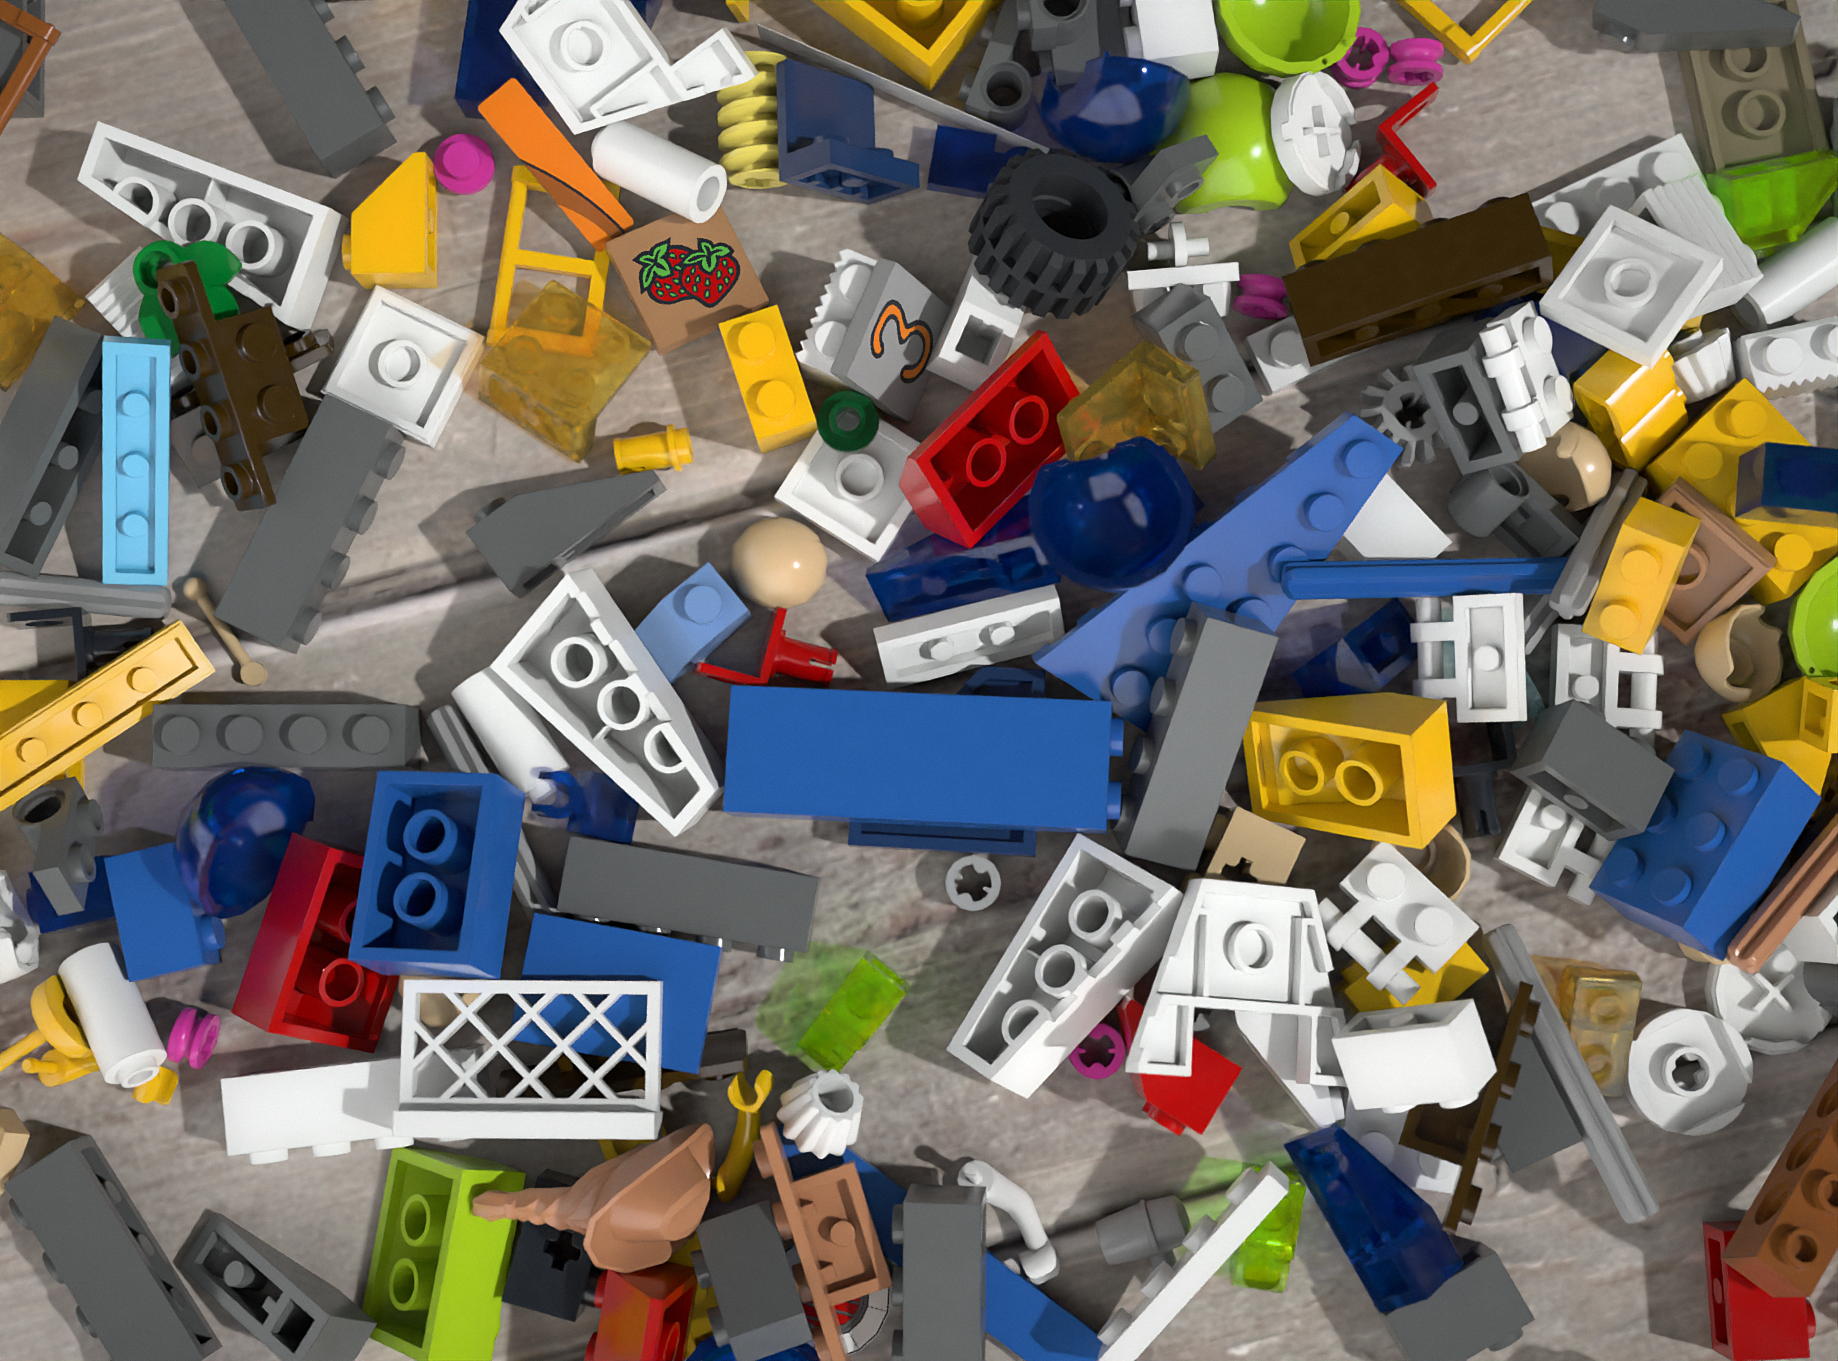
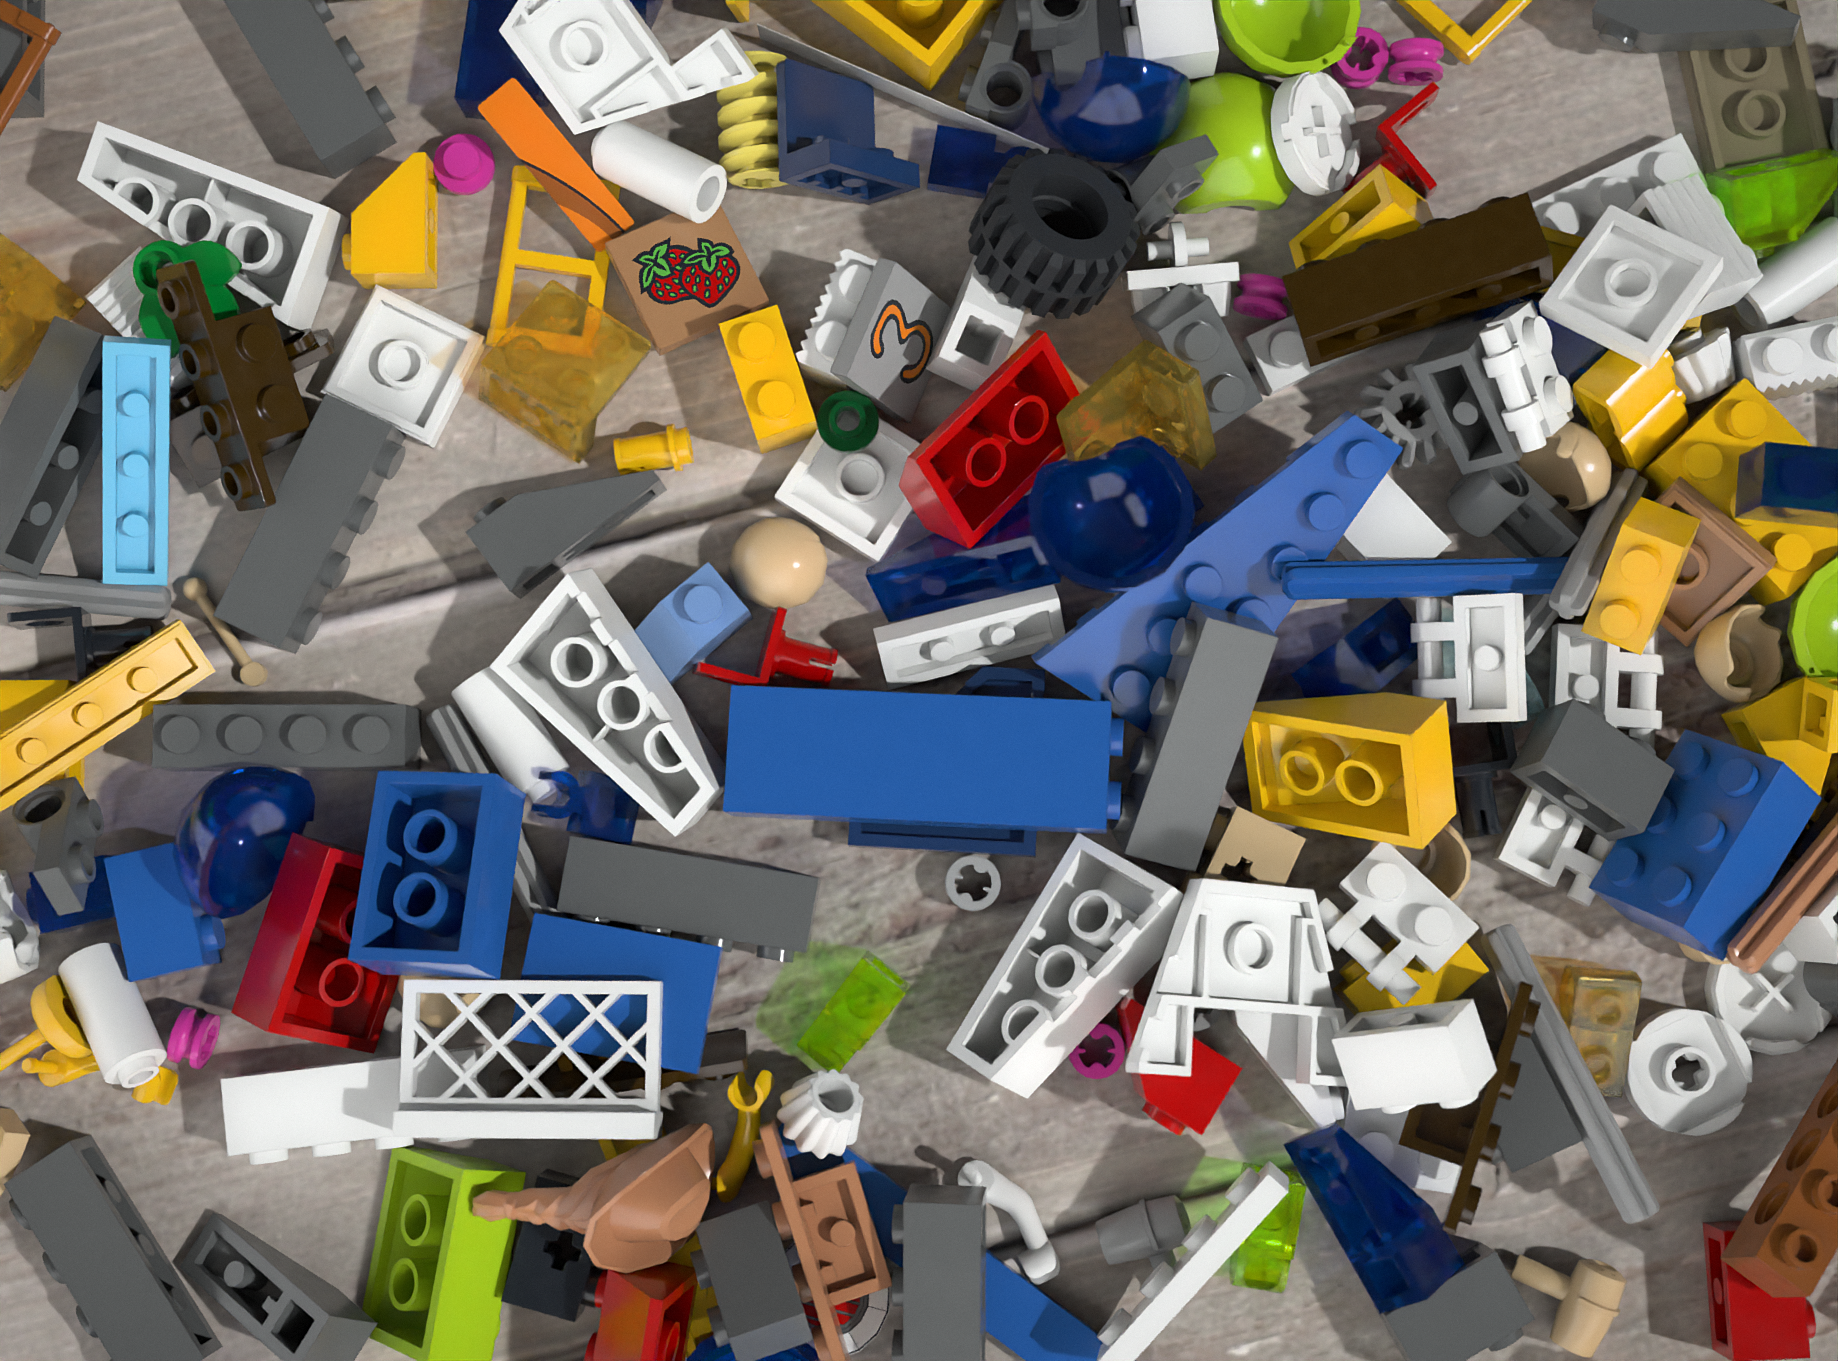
none -> tan piece [1510,1254,1627,1358]

